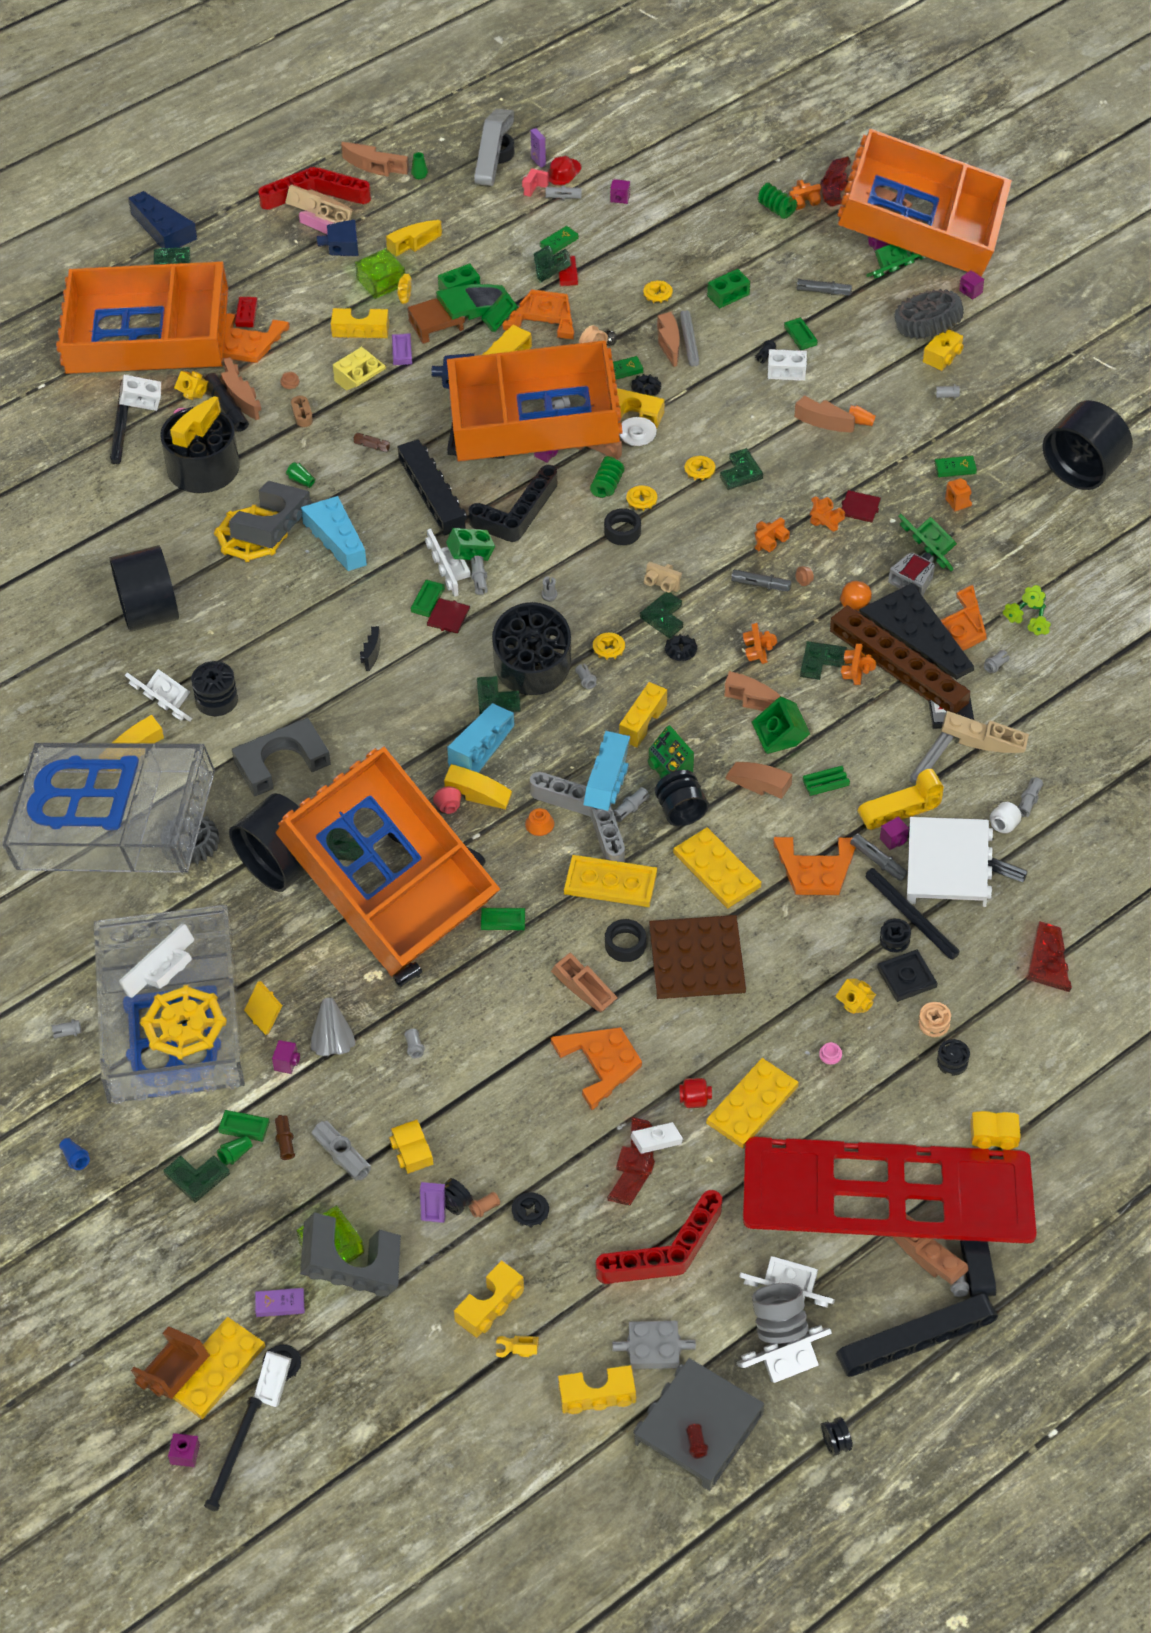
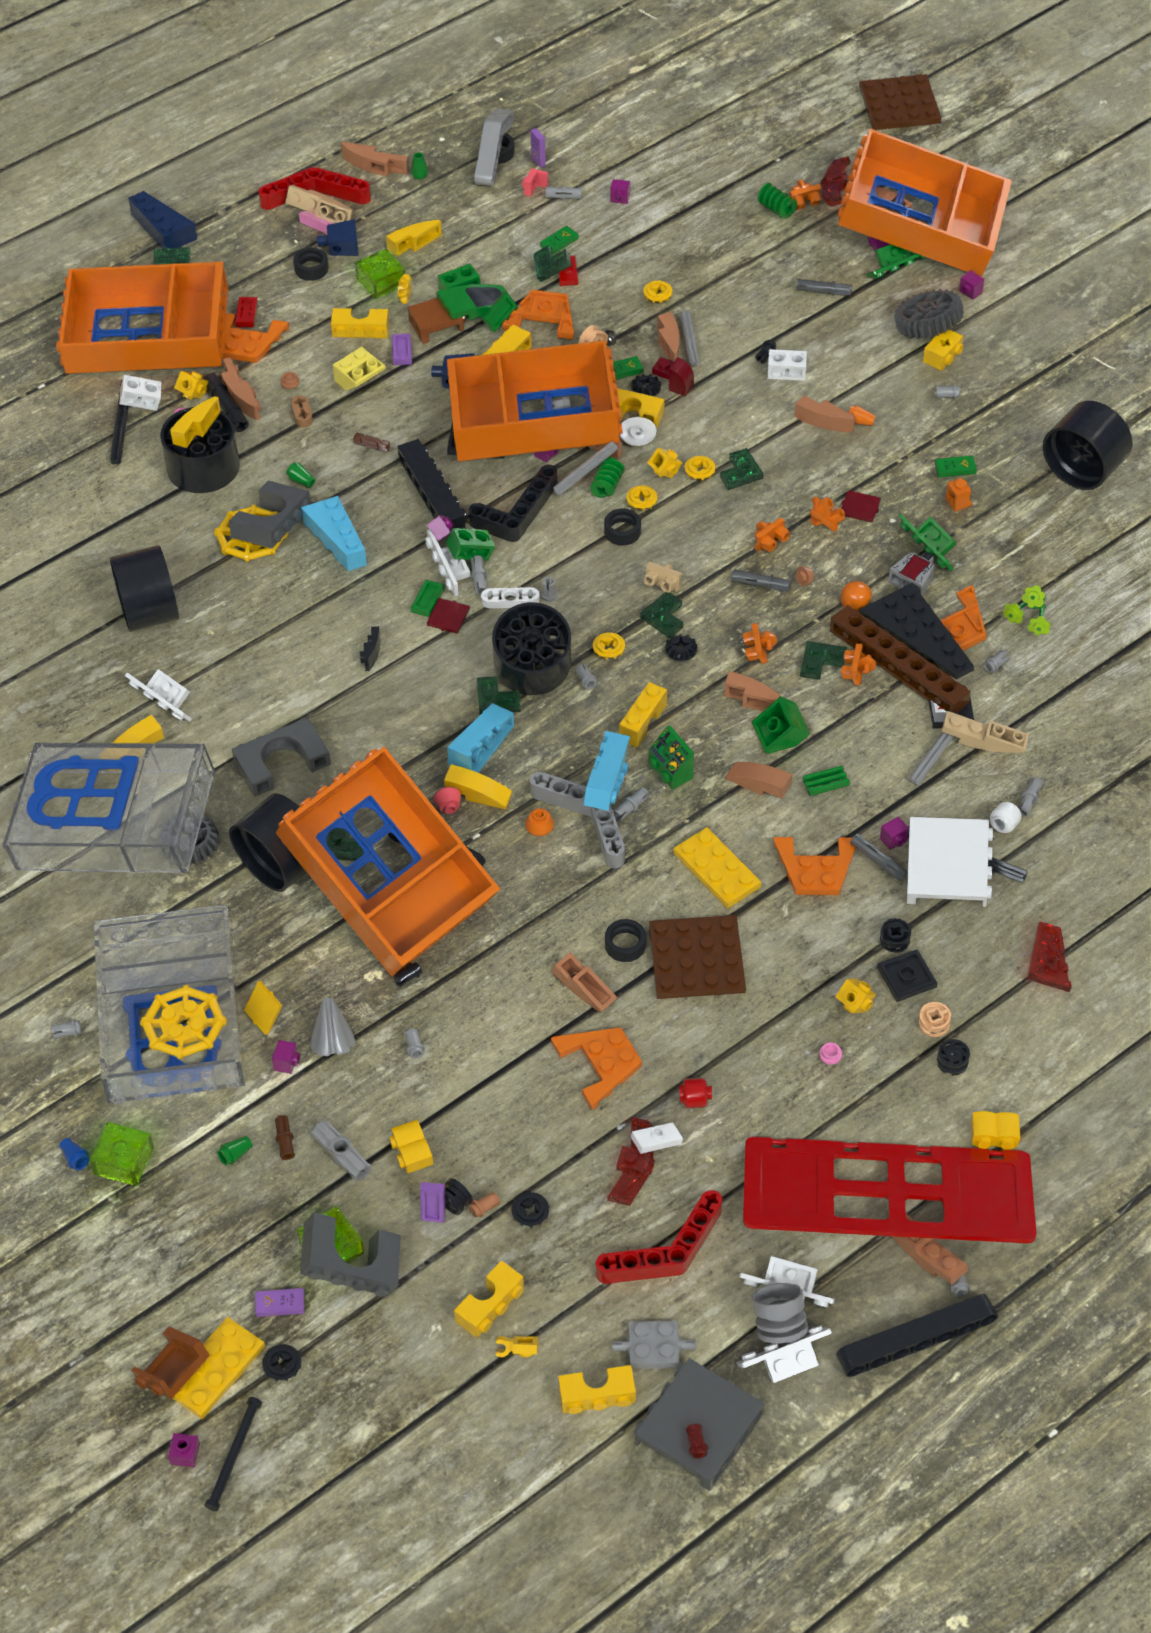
white bracket [119,924,194,998] -> none
clear green plate [163,1155,230,1203] -> none
black wheel [191,661,238,717] -> none
green tile [218,1110,270,1142] -> none
white plate [254,1351,291,1407] -> none
green tile [481,908,526,930] -> none
red piece [547,155,582,186] -> none
yellow plate [564,855,657,908] -> none
black wheel [655,770,709,827] -> none
yellow plate [706,1058,799,1148] -> none
green brick [707,269,750,309] -> none
green tile [784,317,818,350] -> none
black wheel [821,1417,853,1457] -> none
yellow beam [857,769,944,830] -> none
black axle [865,868,960,960] -> none
black beam [960,1240,996,1298] -> none
none -> clear neon green brick [89,1122,154,1186]
none -> black tyre [293,247,329,281]
none -> plate [427,515,454,541]
none -> white beam [481,587,540,609]
none -> light grey axle [553,441,618,496]
none -> yellow brick [647,447,682,478]
none -> dark red brick [652,357,694,397]
none -> reddish brown plate [859,74,942,130]

